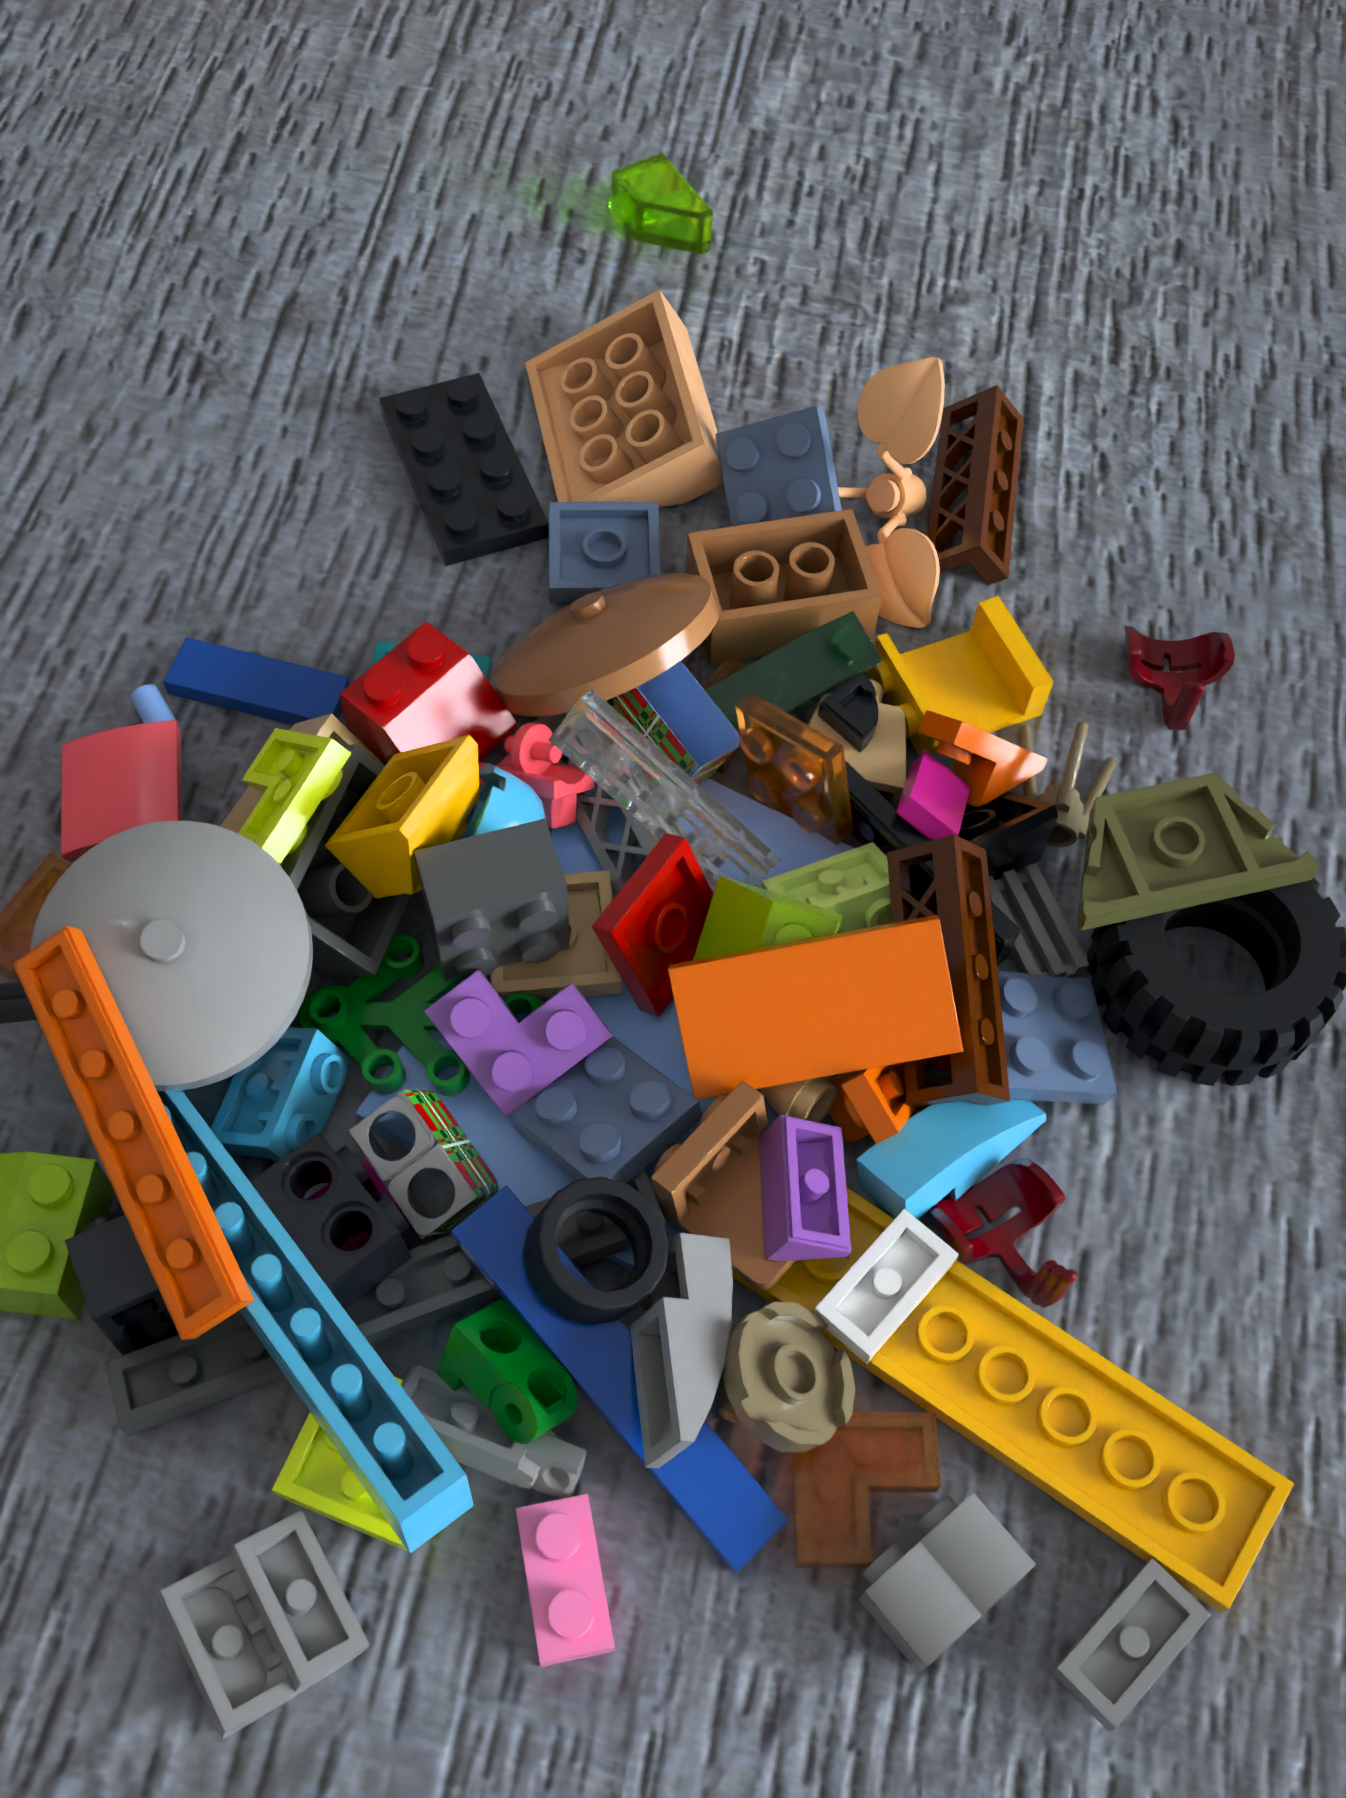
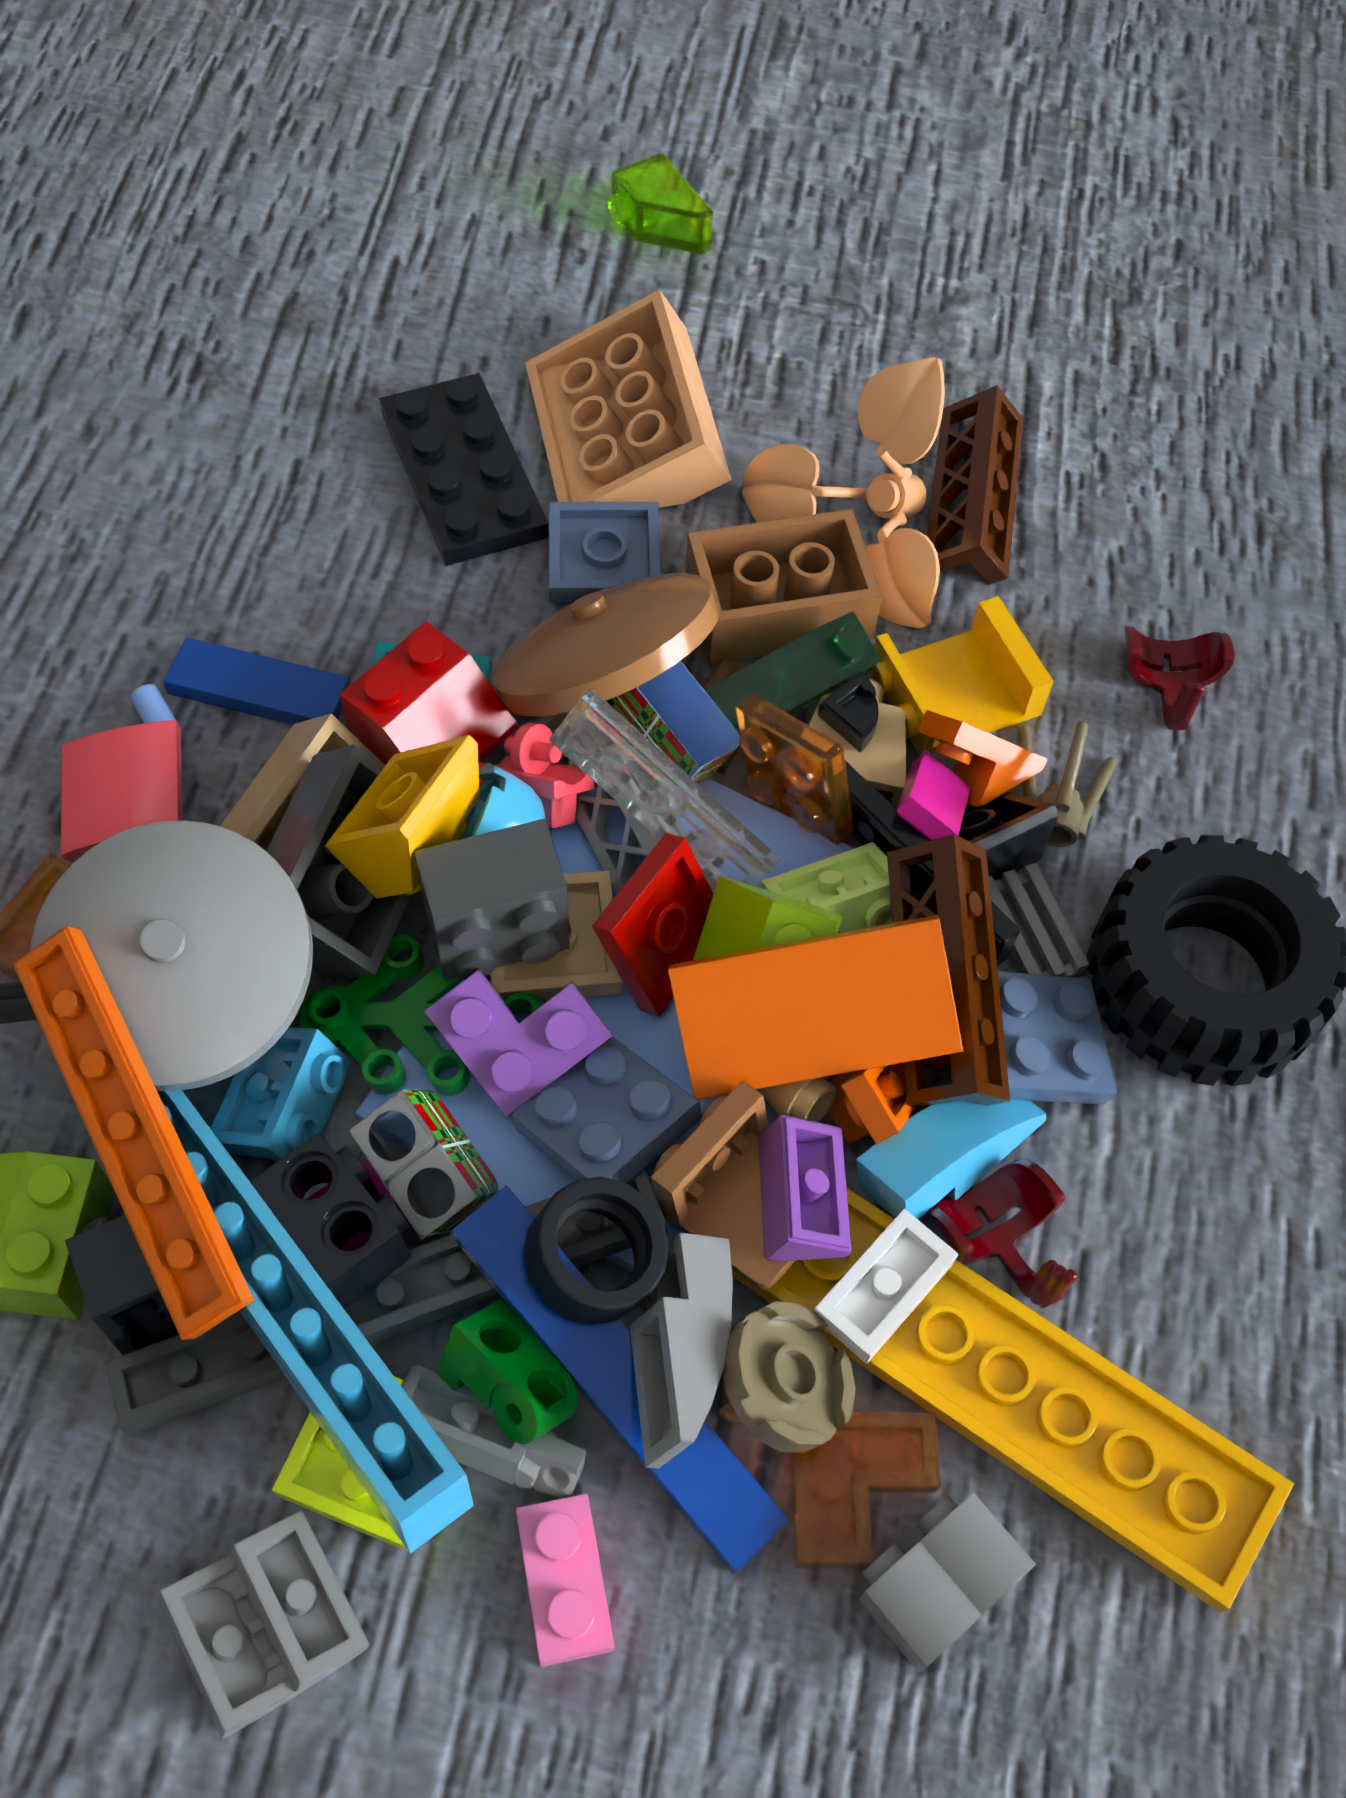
neon yellow plate [238,728,352,864] -> none
sand blue plate [715,406,842,526] -> none
light grey plate [1051,1558,1211,1731] -> none
olive wing [1077,773,1320,931] -> none

